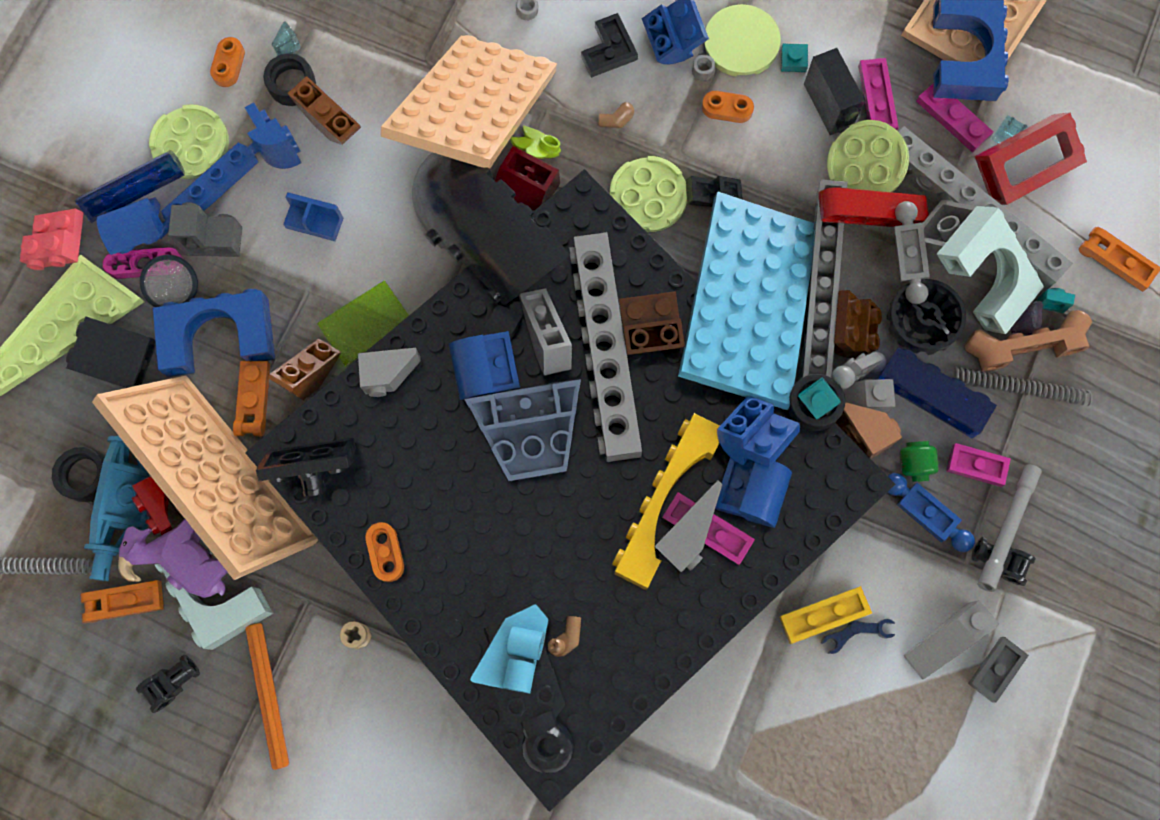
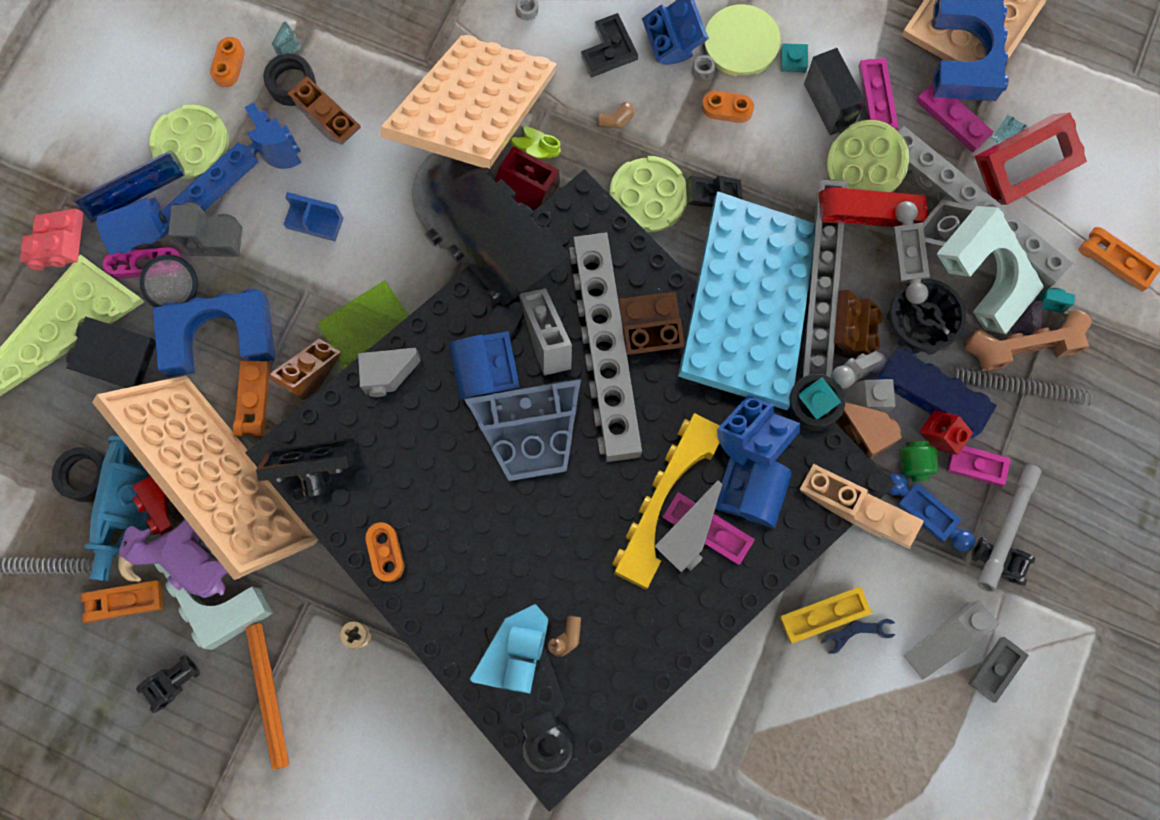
none -> light nougat slope [800,464,924,549]
none -> red brick [919,410,973,455]

